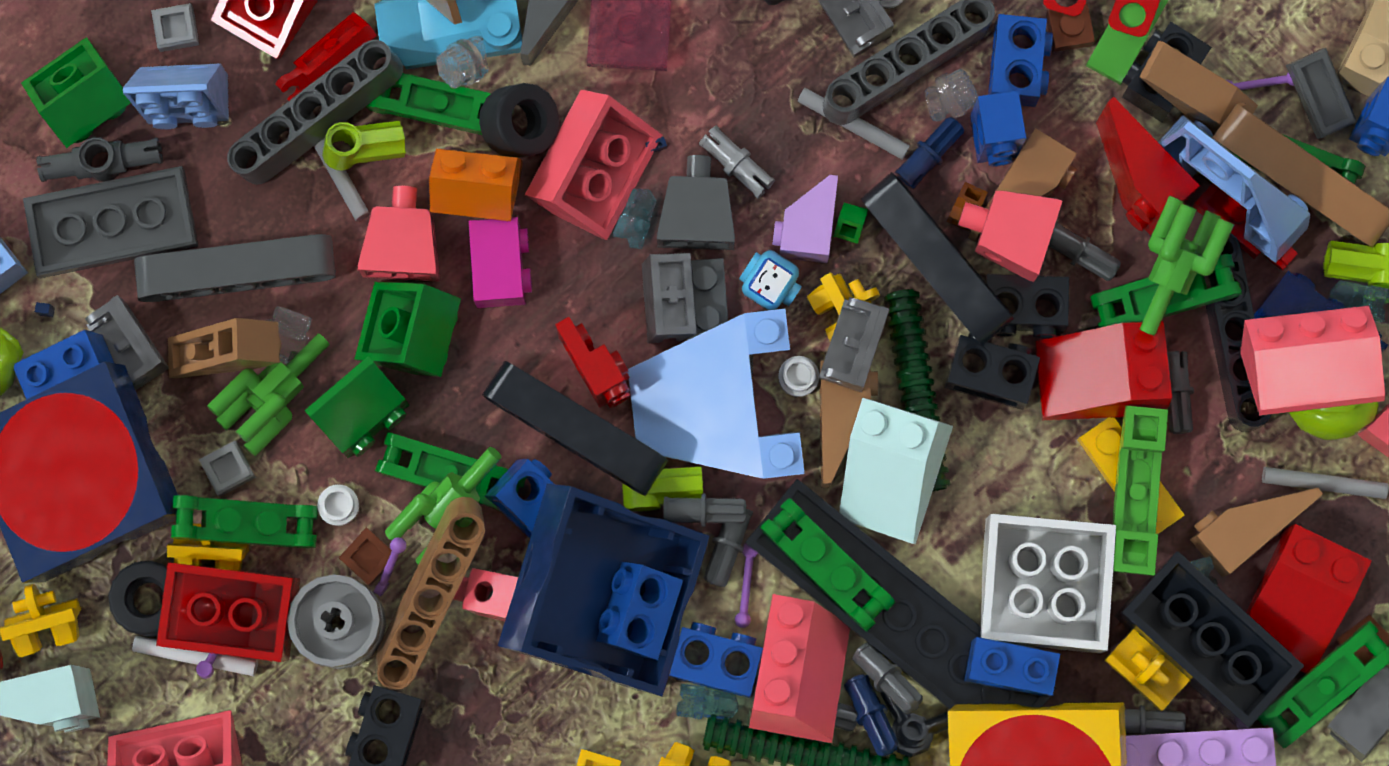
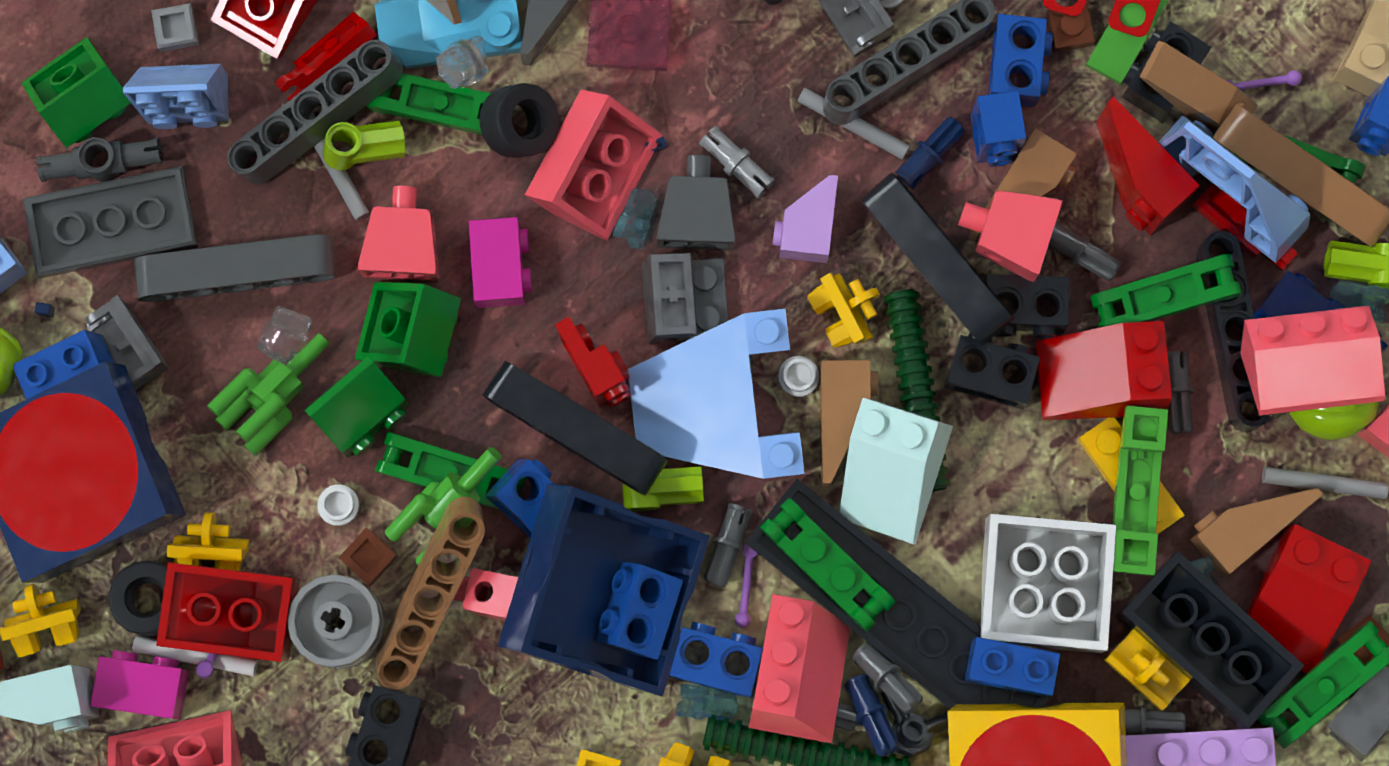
medium nougat slope [168,318,281,378] -> none
green plate [171,495,318,548] -> none
light grey tile [199,440,256,497] -> none
medium lavender hinge [374,537,406,597] -> none
orange slope [429,149,523,221] -> none
dark grey axle [664,494,746,527] -> none
head [739,250,802,310] -> none
flat silver hinge [819,297,889,393] -> none
green piece [833,202,868,244] -> none
clear piece [925,69,978,121] -> none
dark orange piece [947,182,988,232] -> none
bright green plant [1140,195,1234,336] -> none
dark grey tile [1286,48,1357,139] -> none
none -> dark pink brick [90,650,189,720]

